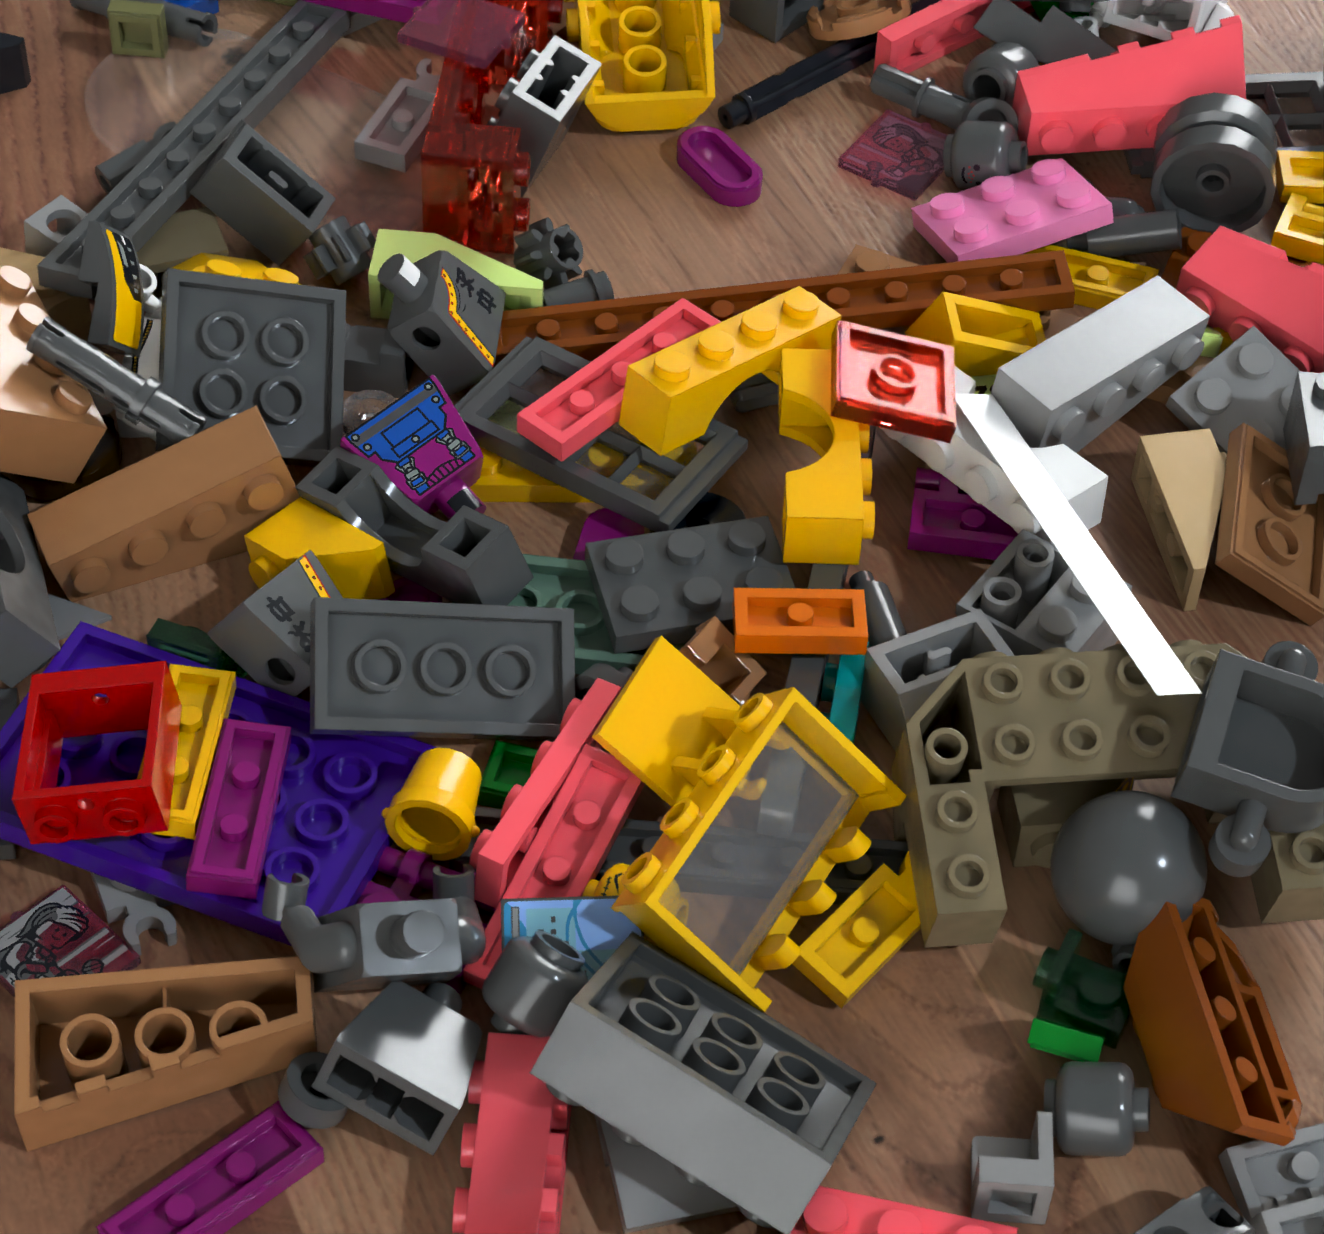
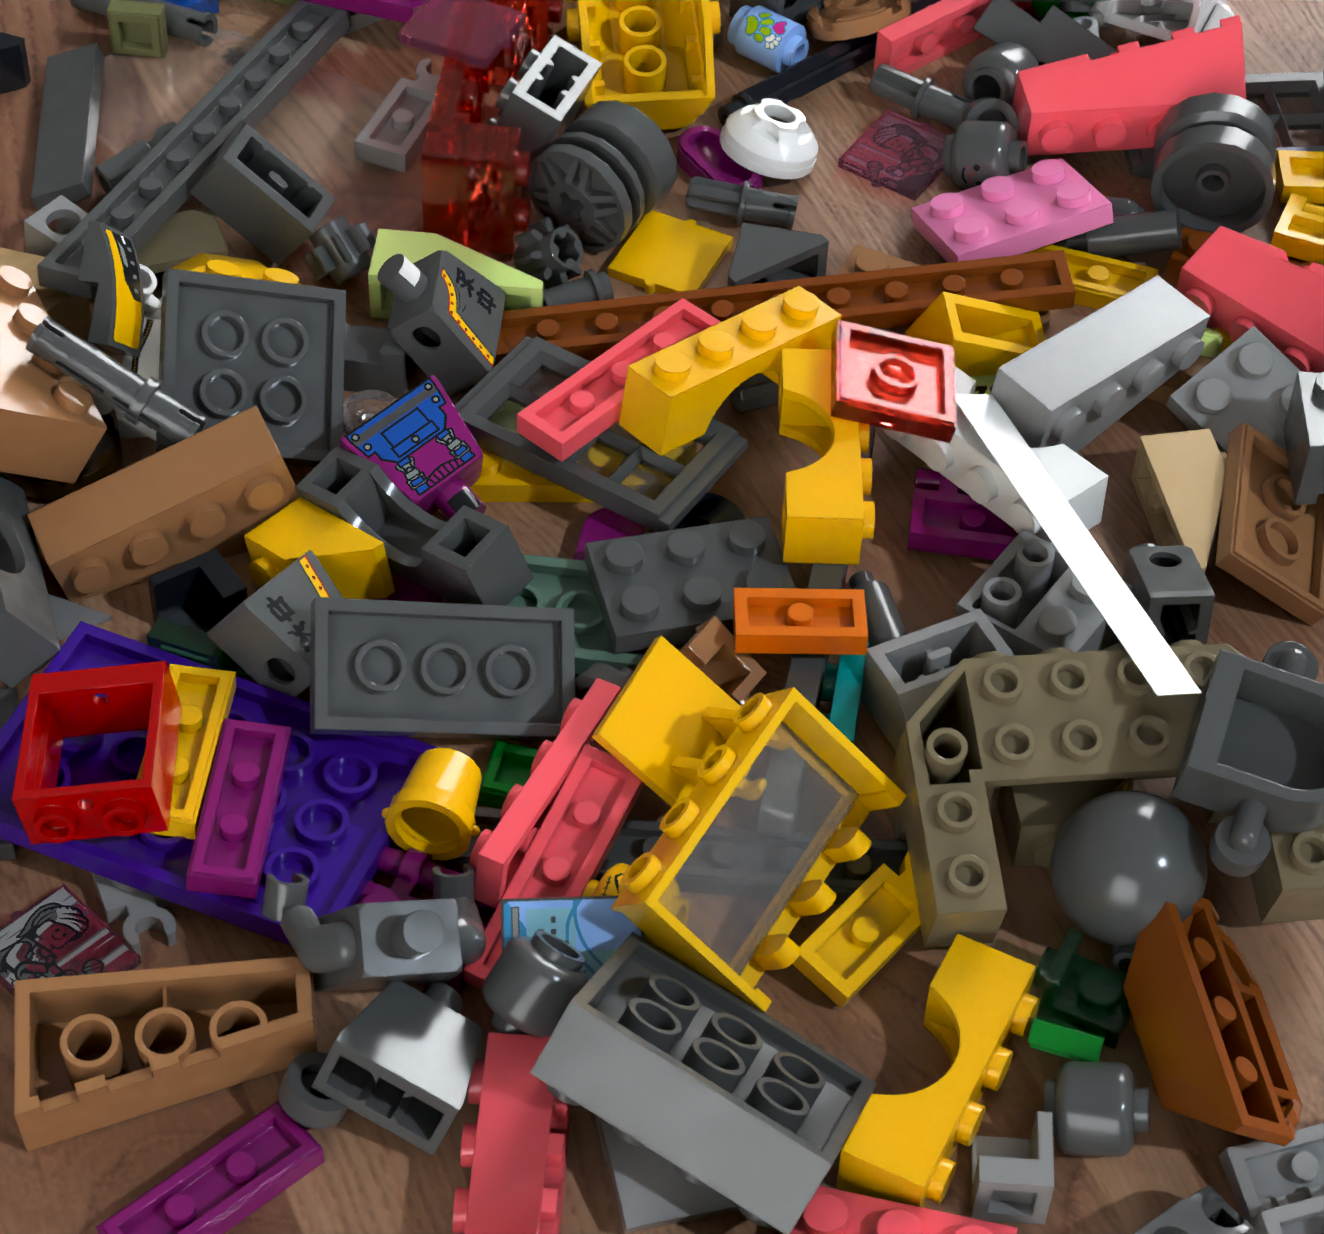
none -> dark grey tile [31,43,105,210]
none -> black panel [148,548,248,659]
none -> dark grey wheel [527,100,677,252]
none -> yellow piece [607,210,733,294]
none -> dark grey axle [686,176,799,230]
none -> white piece [719,99,818,179]
none -> light blue brick [727,5,809,74]
none -> dark grey slope [728,223,829,286]
none -> yellow arch [836,933,1040,1208]
none -> dark grey torso [1122,543,1215,645]

